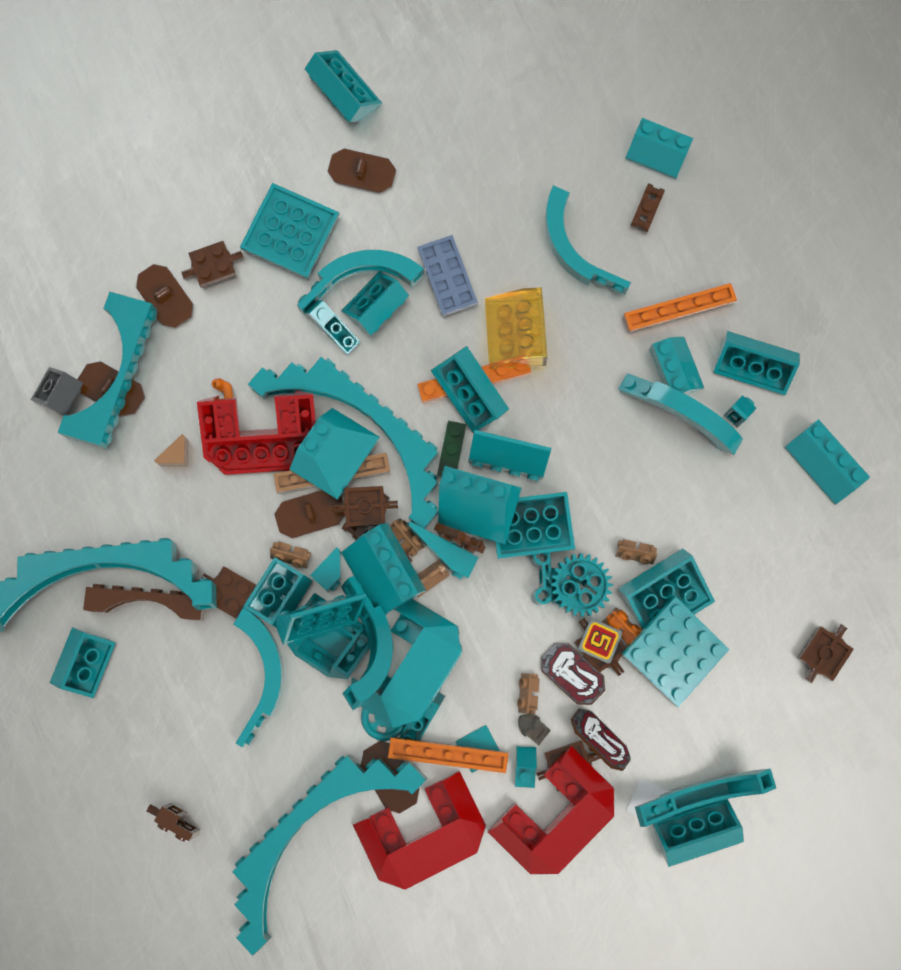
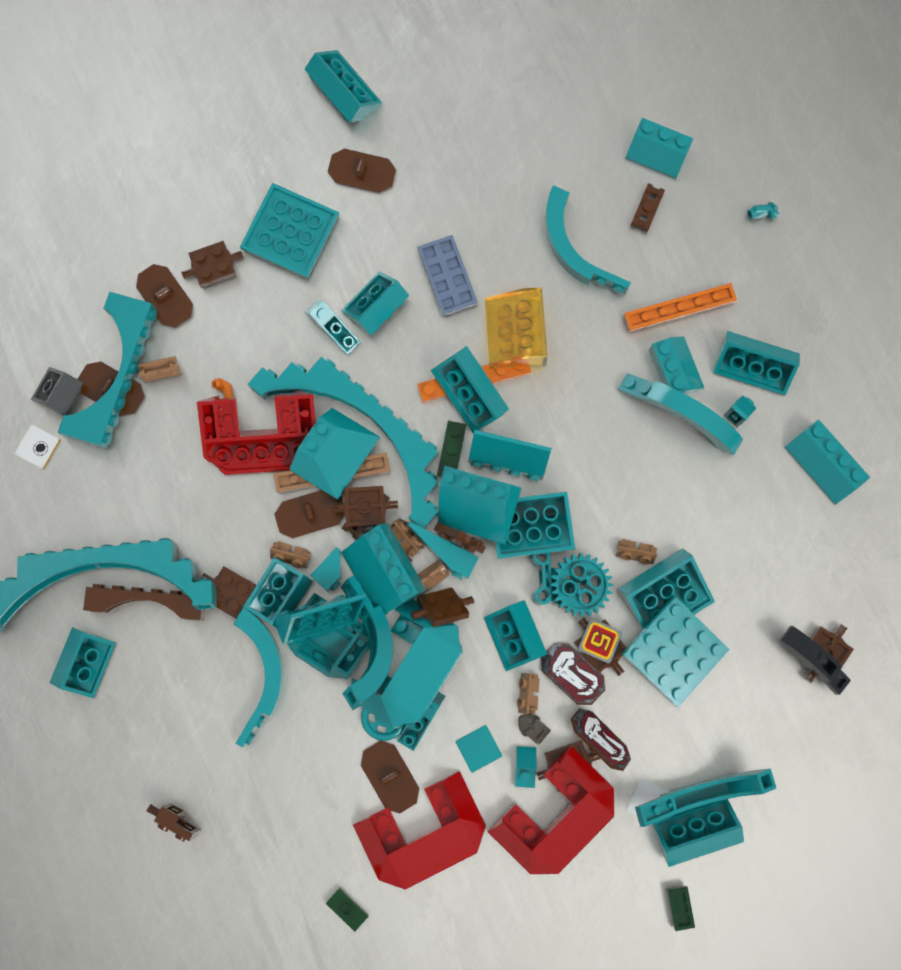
medium nougat slope [154,434,189,467] -> none
teal arch [232,755,428,956] -> none
teal arch [297,250,424,315] -> none
orange plate [388,737,509,773] -> none
orange hinge [605,607,642,645] -> none
none -> white sticker [14,424,60,470]
none -> medium nougat hinge [138,356,181,383]
none -> dark green plate [326,888,369,932]
none -> reddish brown plate [411,587,474,627]
none -> teal slope [484,600,547,671]
none -> dark green plate [667,886,695,931]
none -> teal arm [747,202,779,220]
none -> black slope [779,626,851,695]

